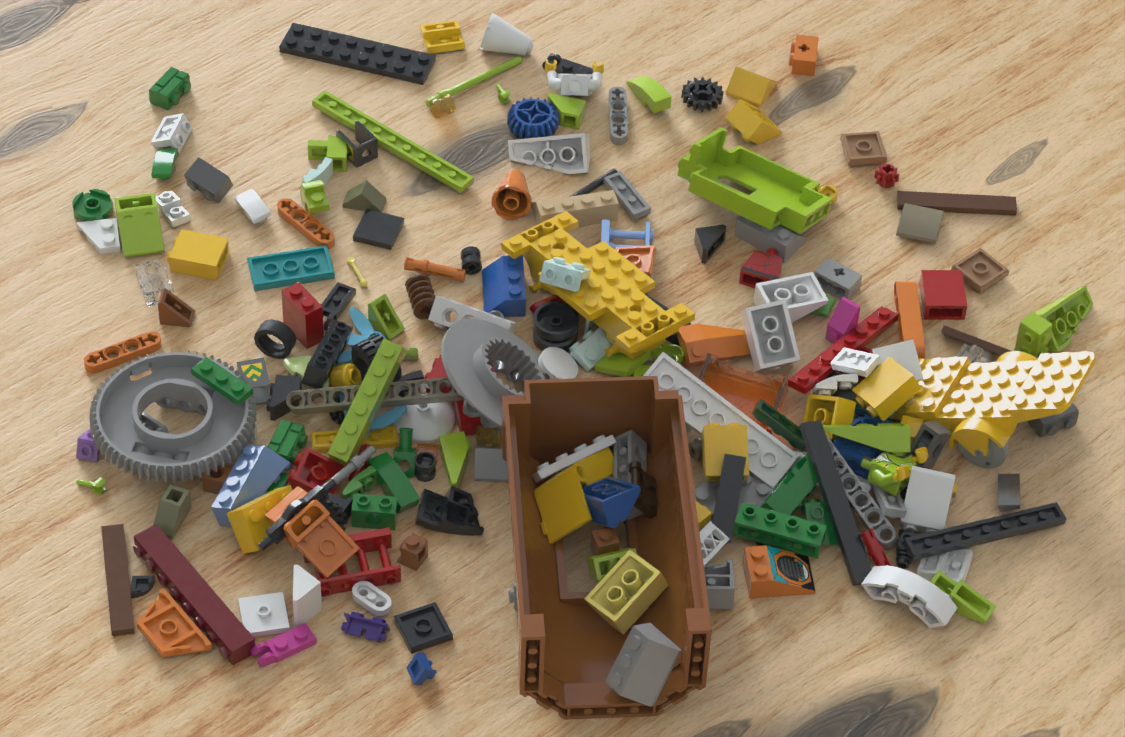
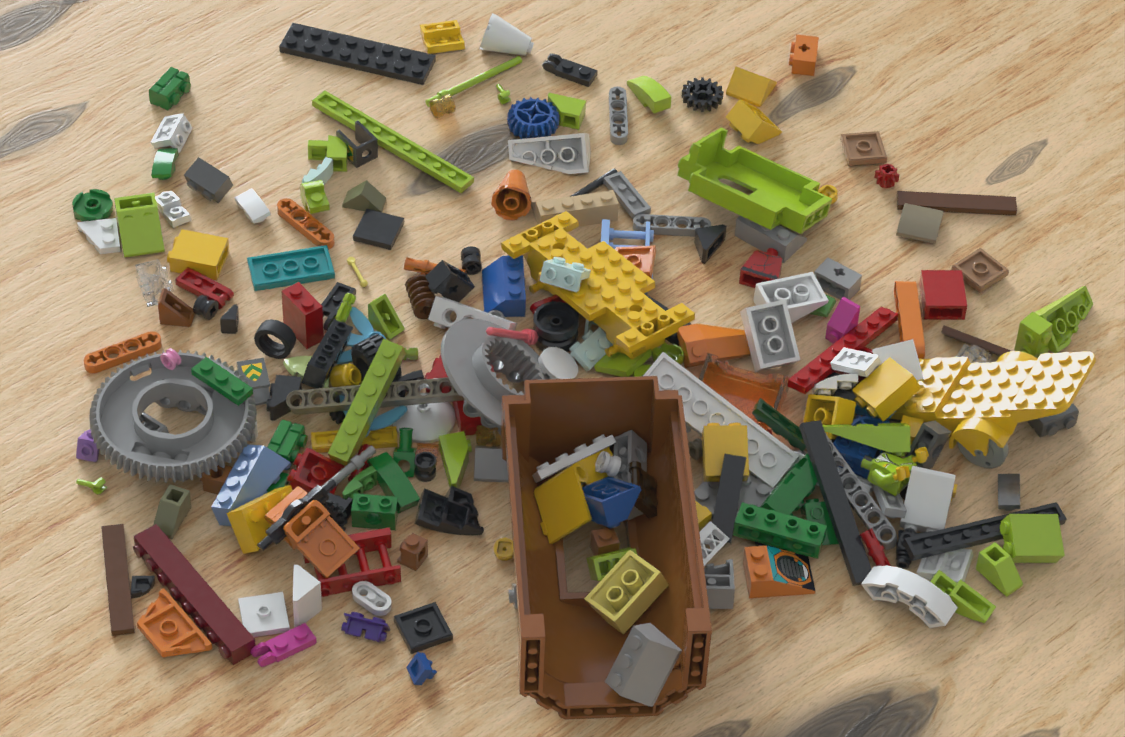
white torso [545,60,604,96] -> none
none -> bright pink bush [160,348,182,370]
none -> red plate [175,267,234,309]
none -> black wheel [193,295,219,320]
none -> black slope [220,304,239,334]
none -> lime axle [335,293,356,323]
none -> black brick [425,260,475,302]
none -> coral piece [486,327,538,346]
none -> yellow tile [493,537,514,561]
none -> white wheel [595,451,621,477]
none -> light grey beam [633,214,711,237]
none -> lime slope [976,542,1023,597]
none -> lime brick [1000,514,1065,563]

